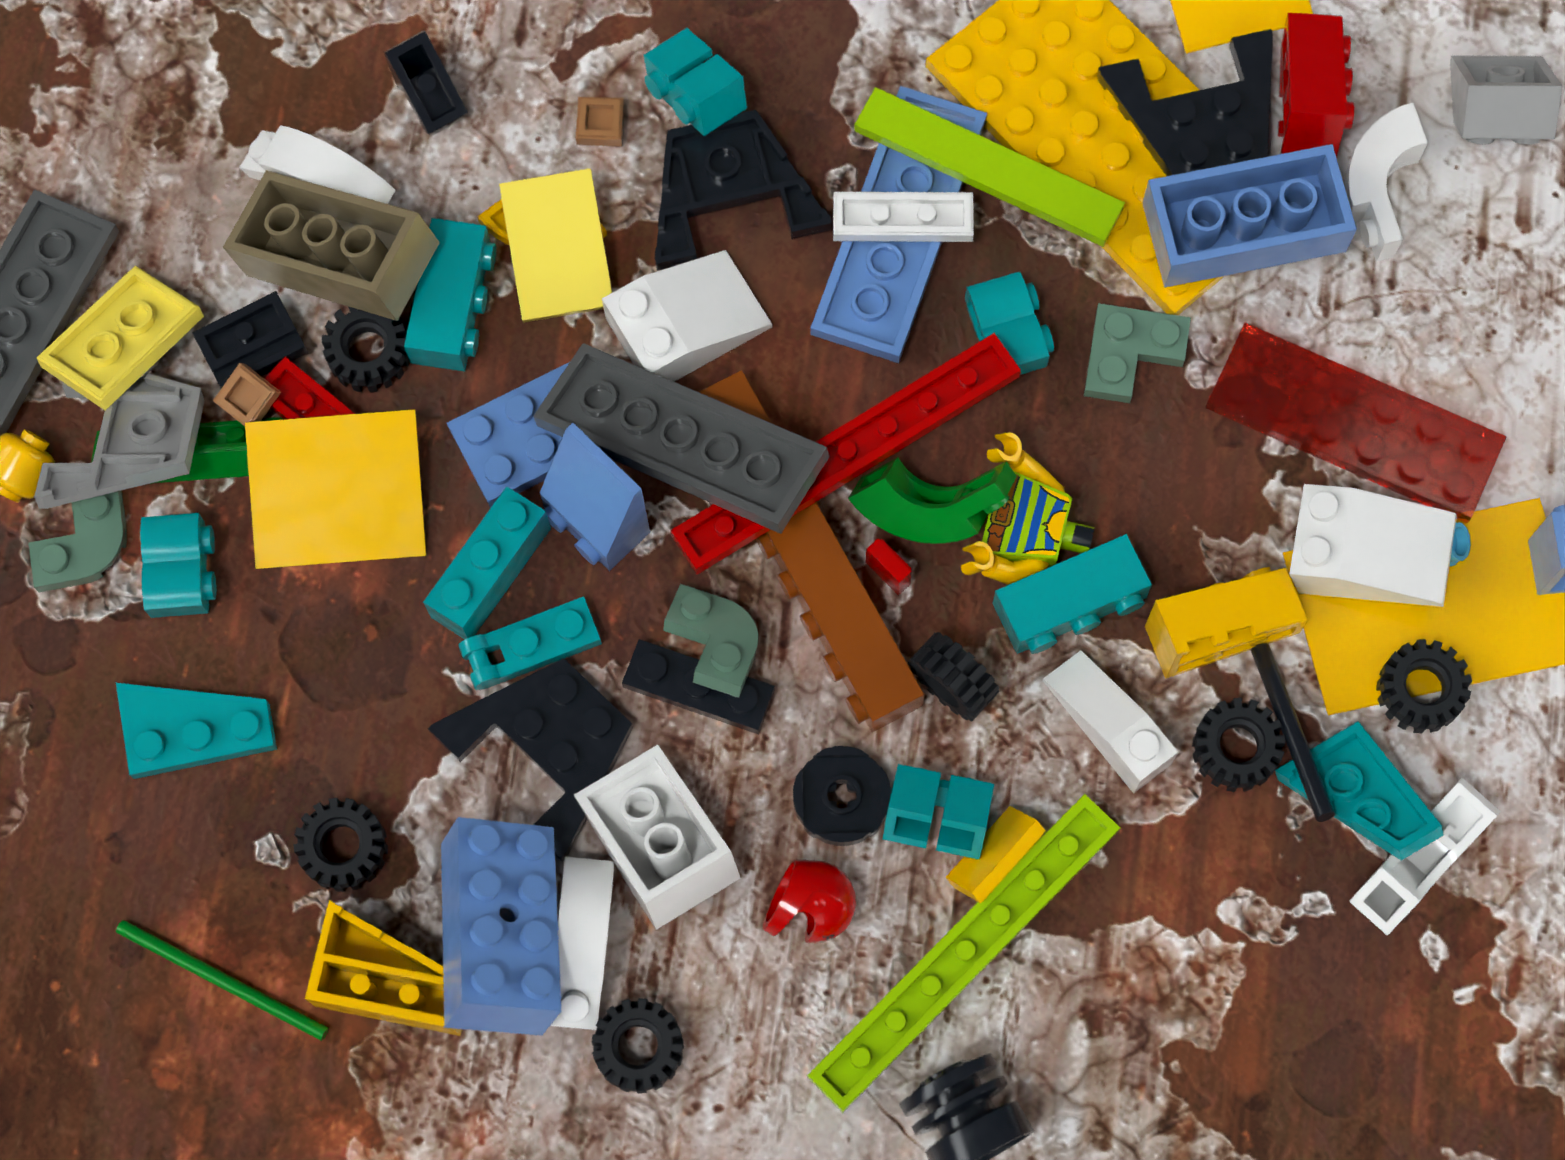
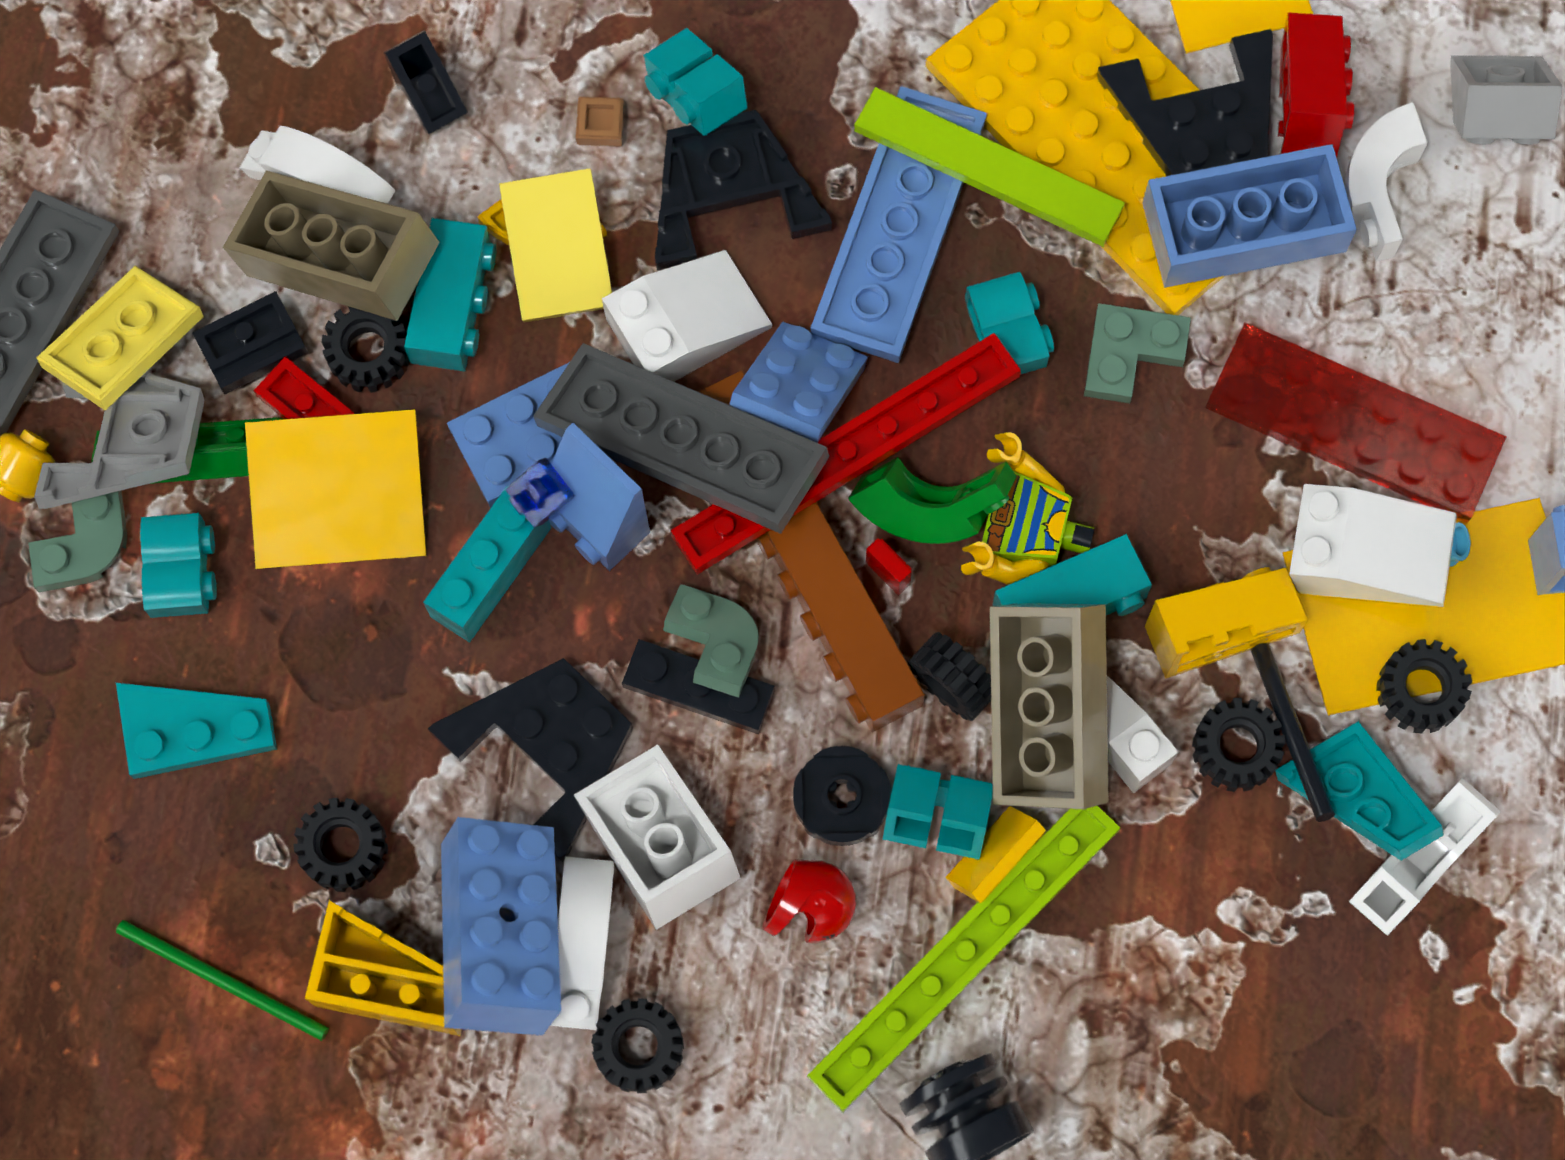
medium nougat tile [213,363,281,426] -> none
teal plate [458,596,602,690] -> none
white tile [833,192,973,242] -> none
none -> clear blue tile [505,458,575,528]
none -> medium blue plate [729,322,868,443]
none -> dark tan brick [990,603,1109,809]

